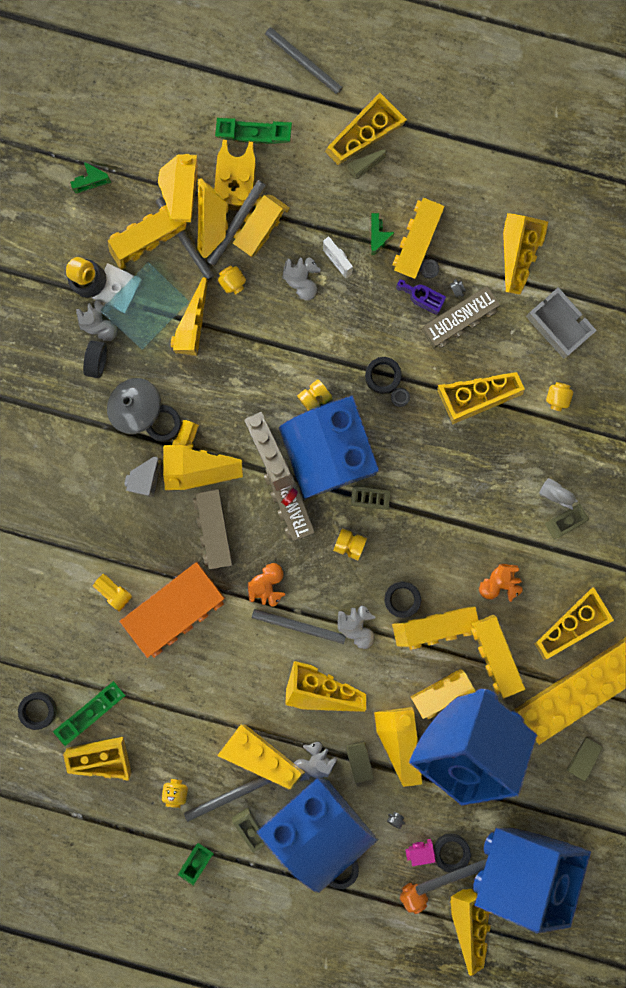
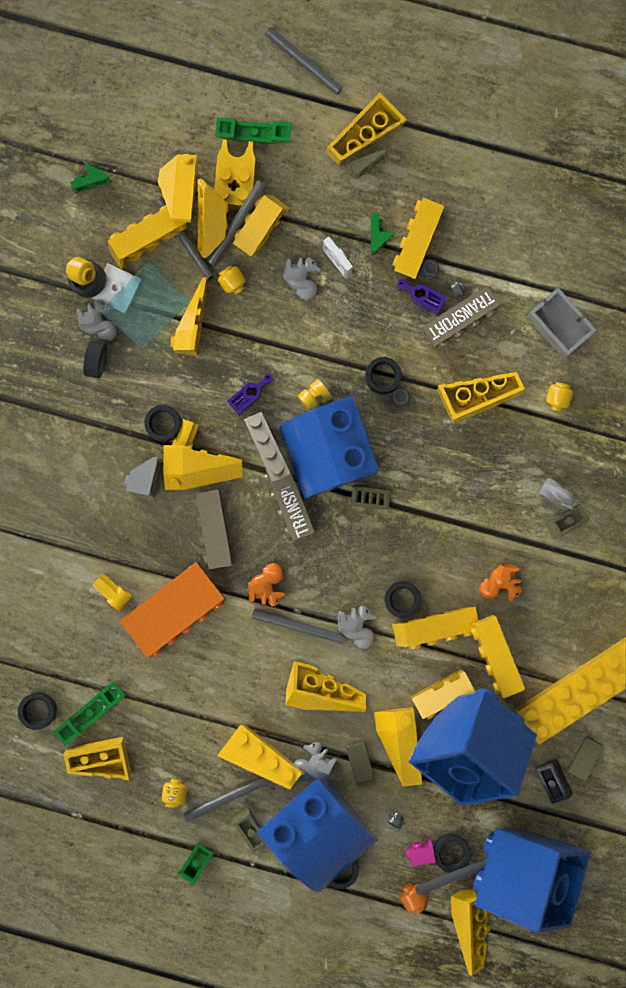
dark grey dish [107,378,161,434] -> none
red tile [281,487,298,506] -> none
yellow wheel [333,528,367,561] -> none
yellow wedge [503,213,548,295] -> none
yellow wedge [534,587,614,660] -> none
none -> dark purple piece [227,374,273,416]
none -> black slope [536,759,573,804]

